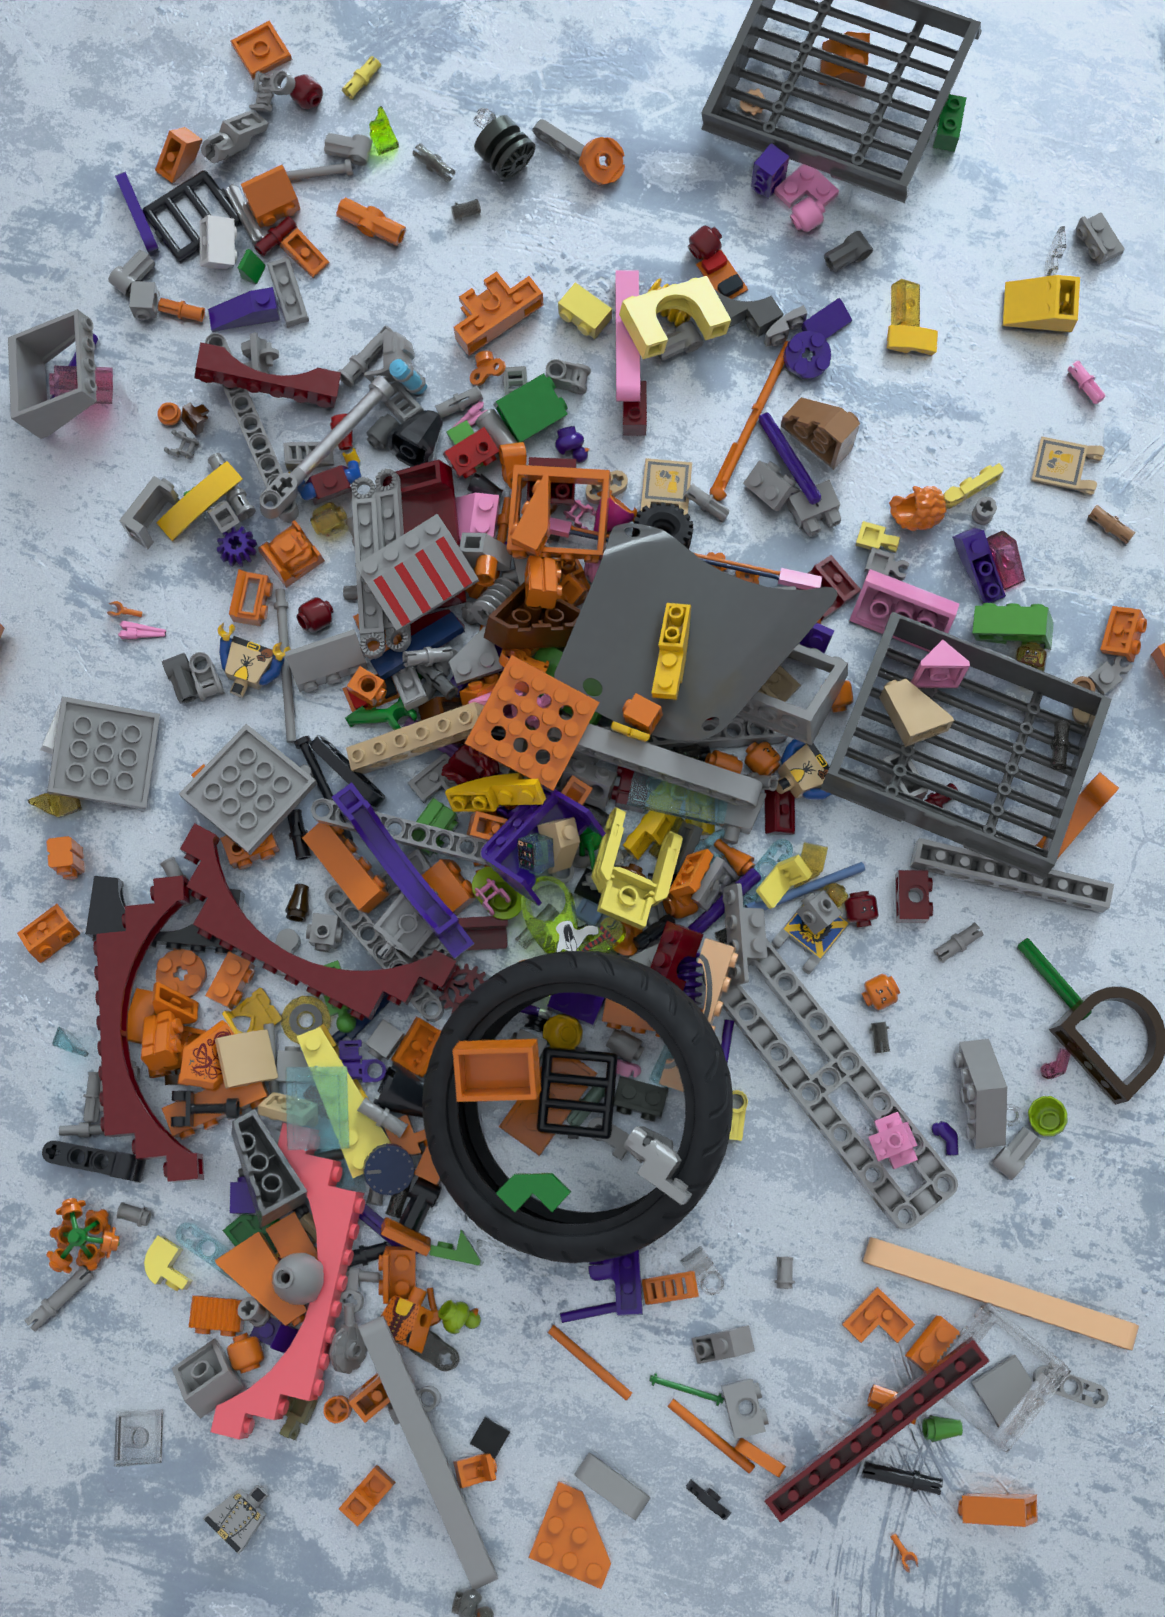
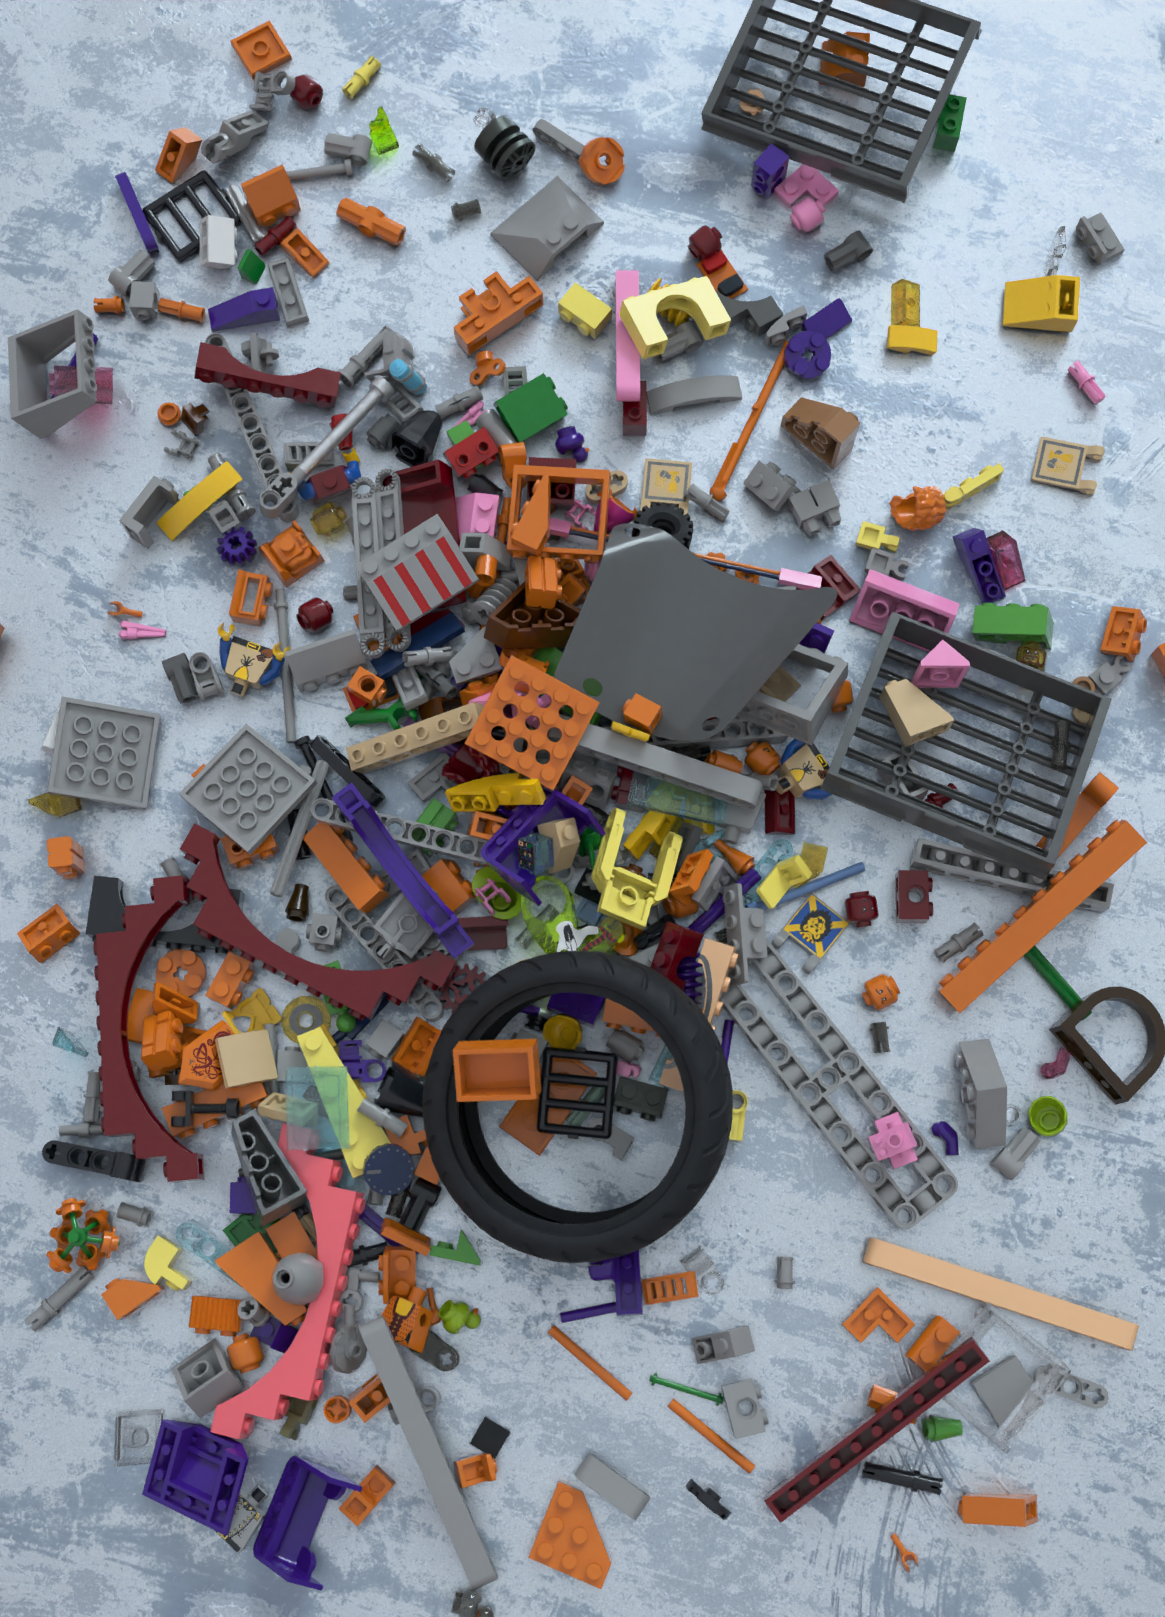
green tile [496,1173,571,1212] -> none
light grey piece [545,359,591,394] -> none
light grey plate [623,1126,692,1205] -> none
yellow slope [651,603,691,700] -> none
orange piece [734,1438,786,1478] -> none
dark purple axle [759,412,821,505] -> none
light grey brick [796,890,842,935] -> none
clear yellow plate [824,883,848,907] -> none
light grey bush [972,497,997,525] -> none
medium nougat pin [1088,505,1136,545] -> none
none -> orange pin [93,295,125,314]
none -> orange slope [101,1278,166,1320]
none -> dark purple slope [142,1419,249,1536]
none -> dark purple windscreen [253,1456,362,1591]
none -> light grey axle [270,760,329,897]
none -> light grey slope [490,176,604,281]
none -> light grey slope [647,375,742,415]
none -> orange brick [937,819,1147,1013]

